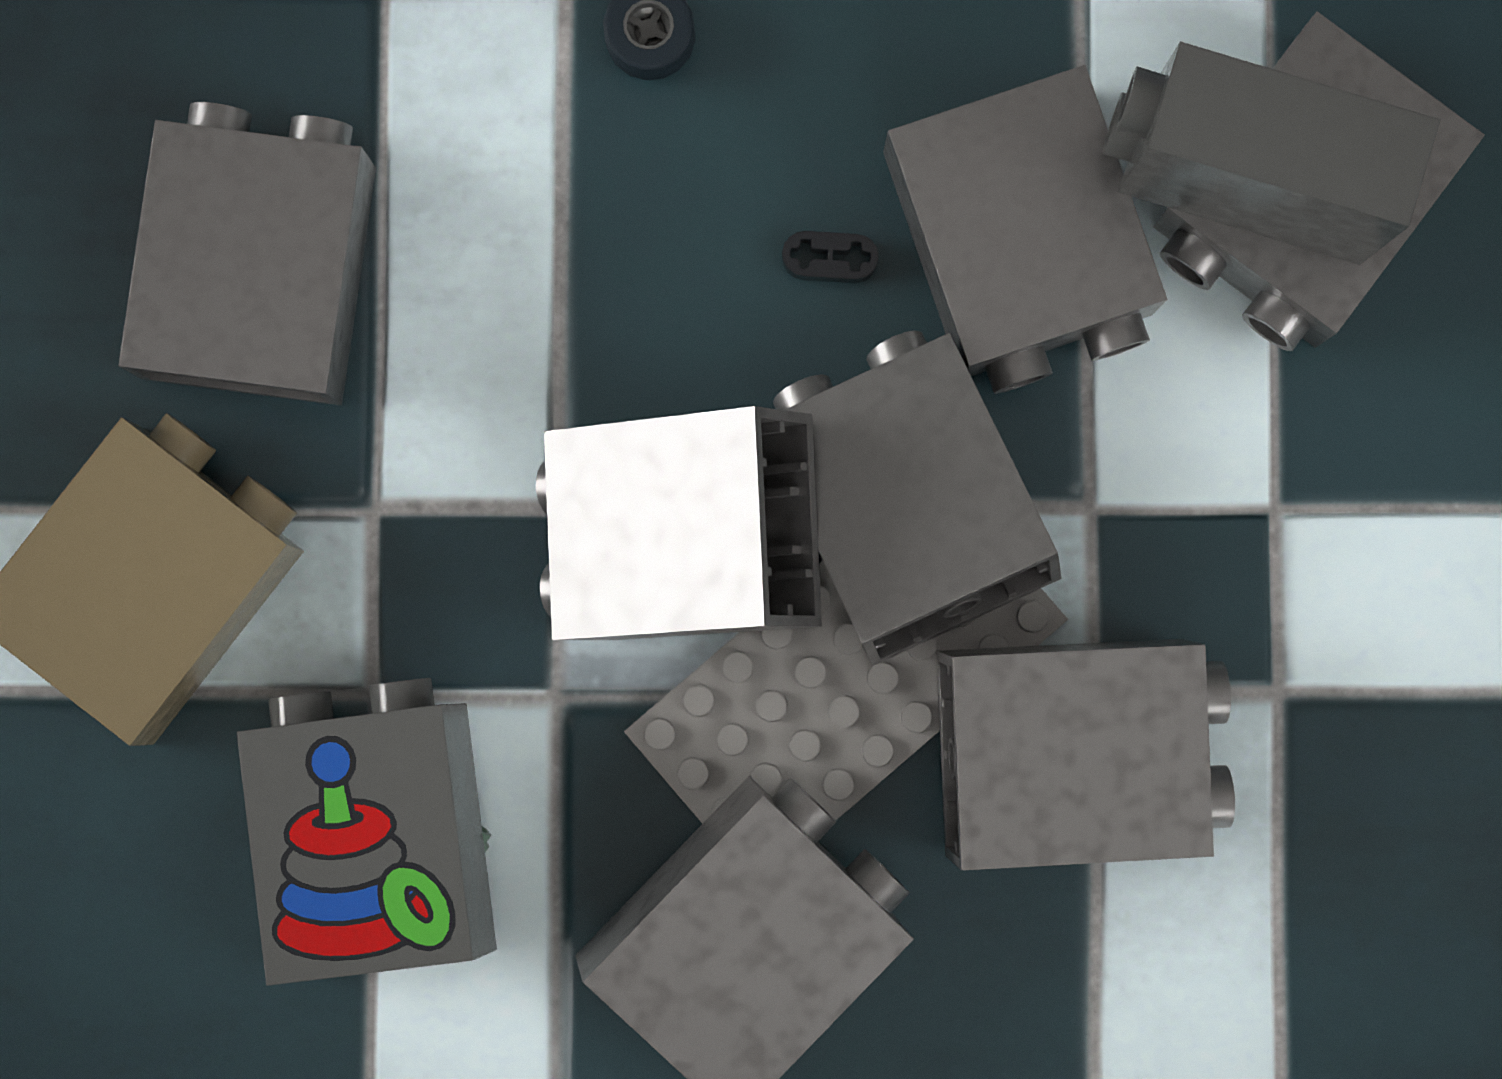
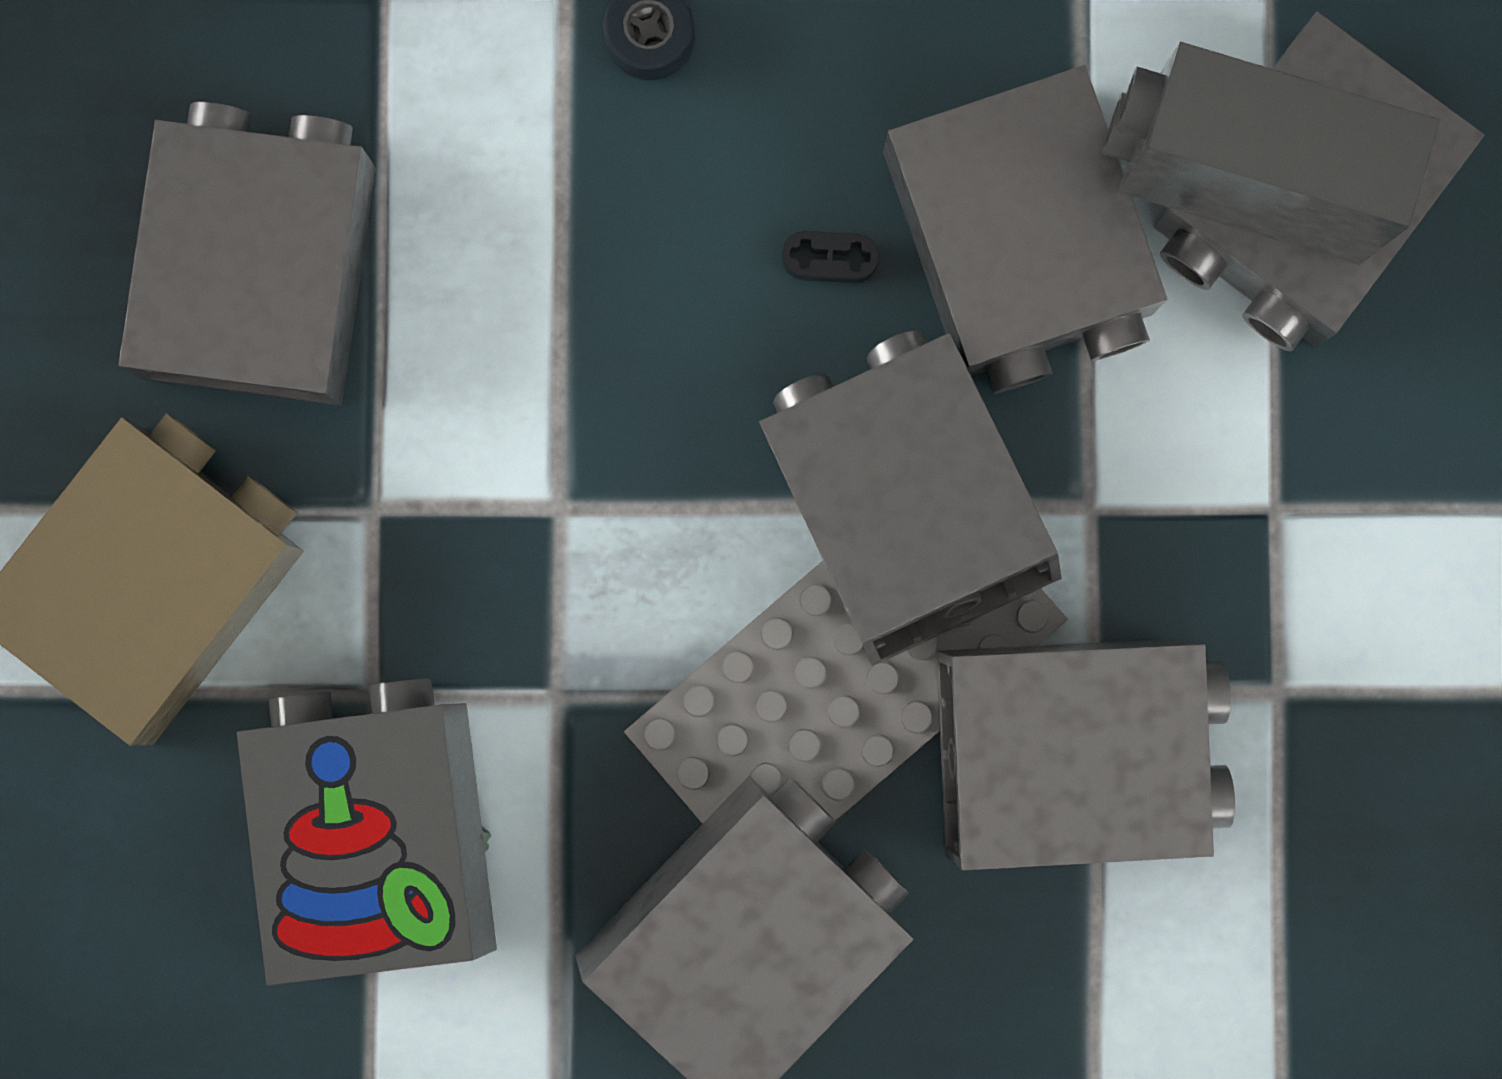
brick [536,406,822,640] -> none

